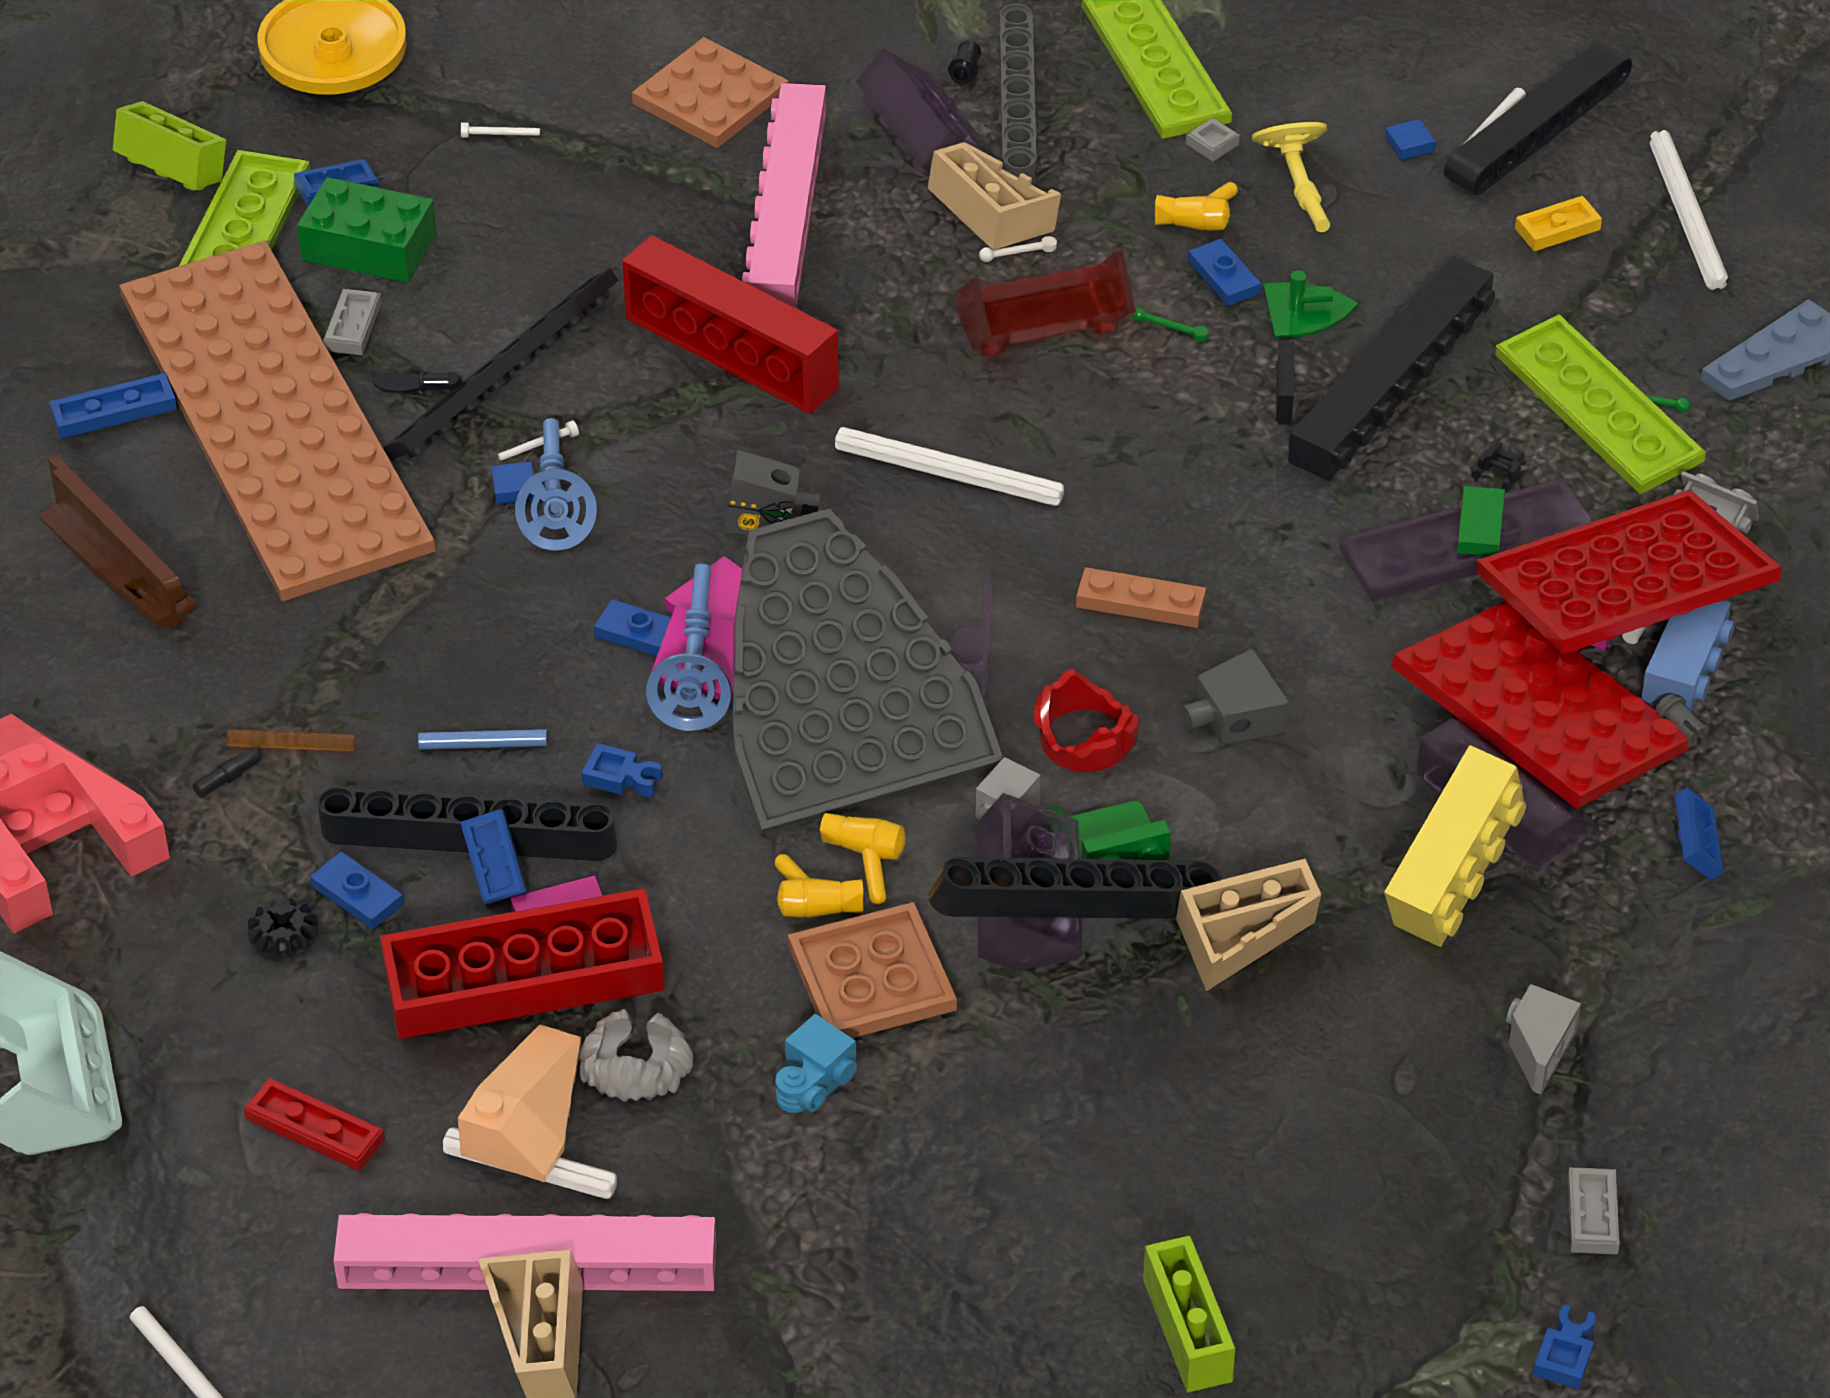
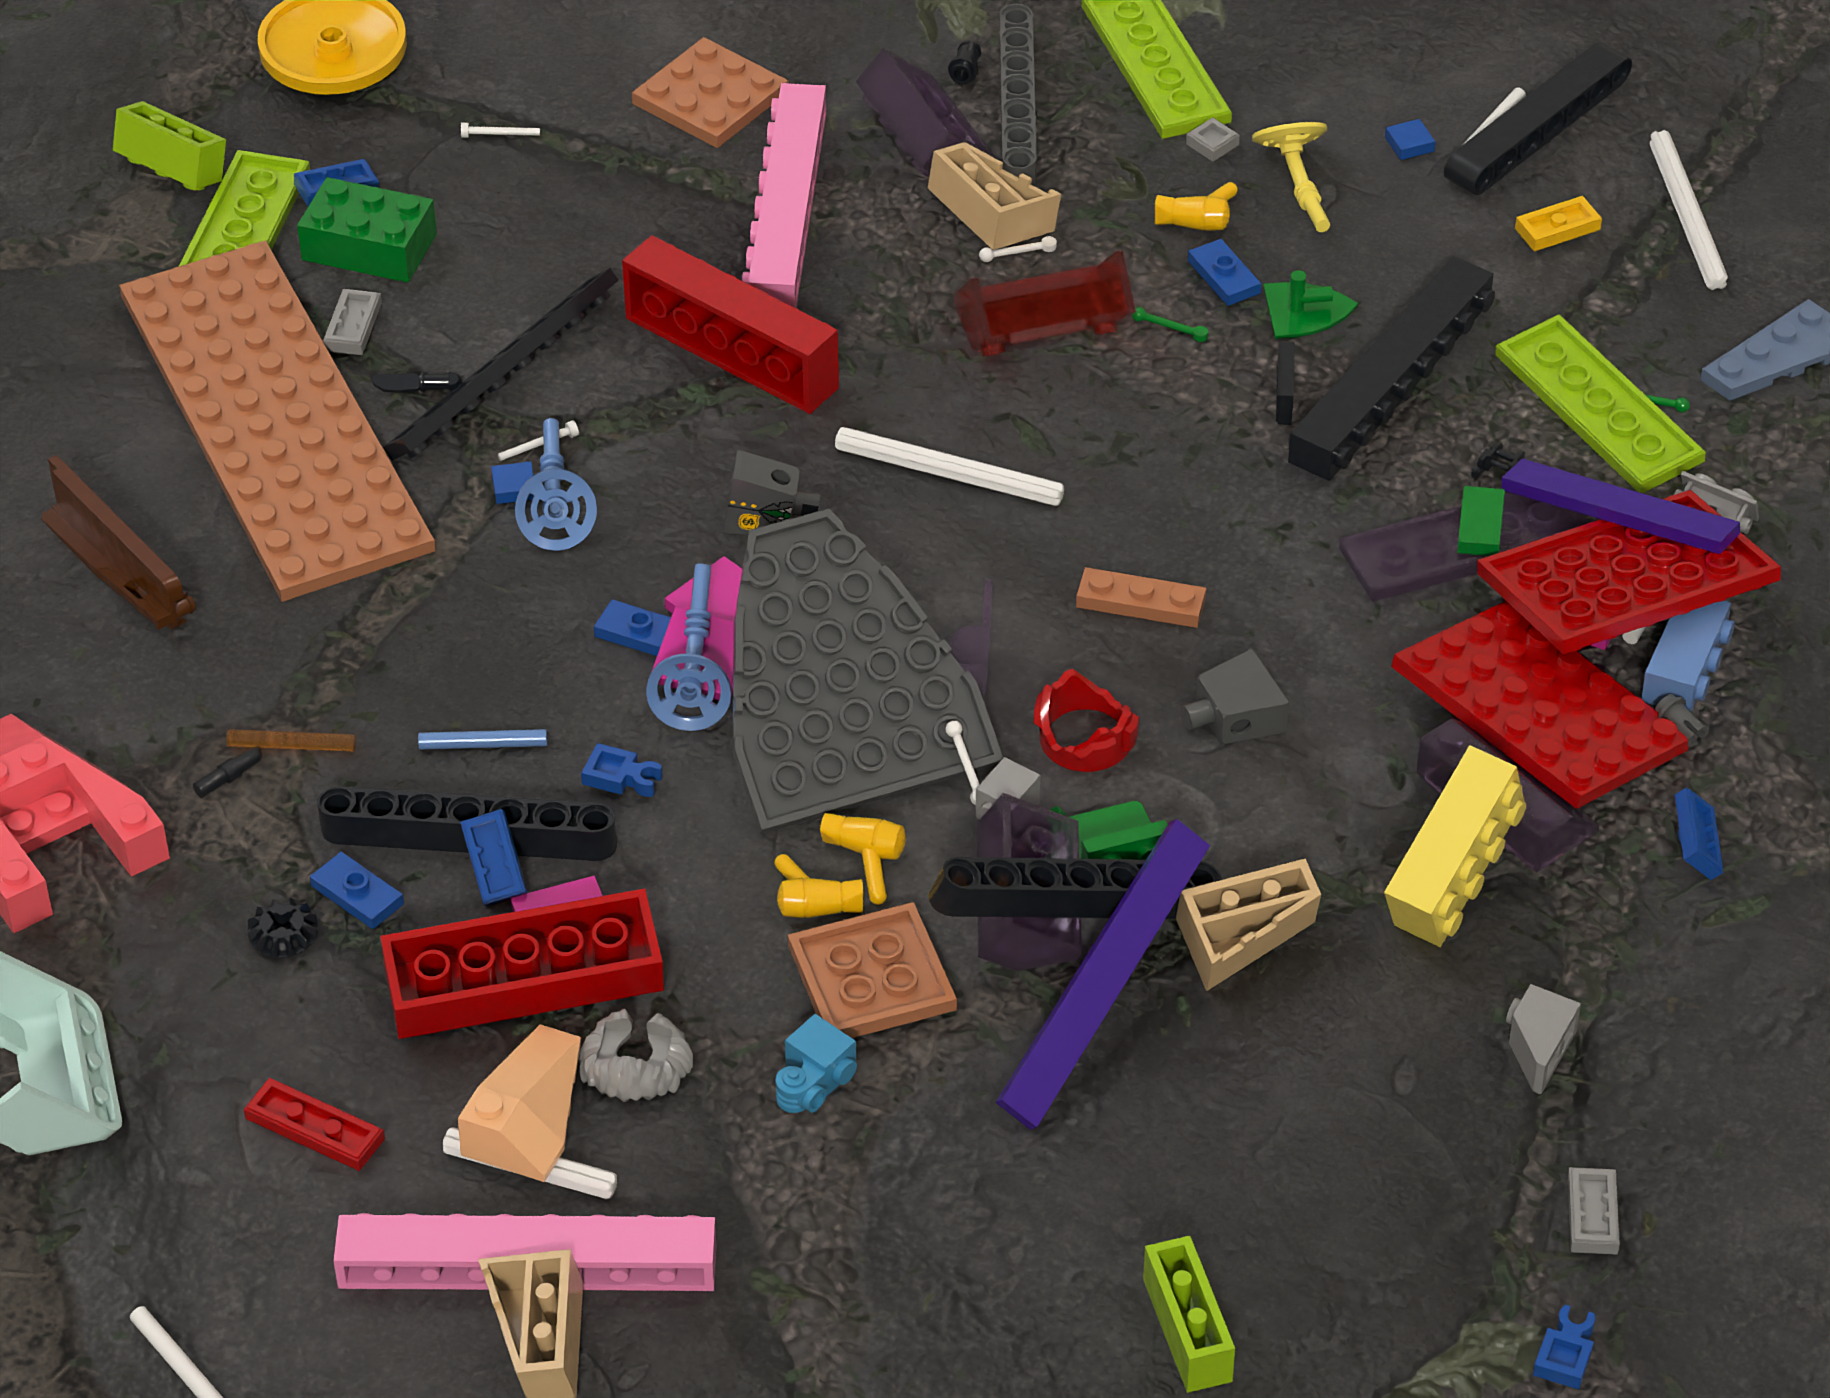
blue plate [49,373,177,439] -> none
none -> white hinge [945,721,980,805]
none -> dark purple tile [995,819,1210,1130]
none -> dark purple tile [1502,459,1740,554]

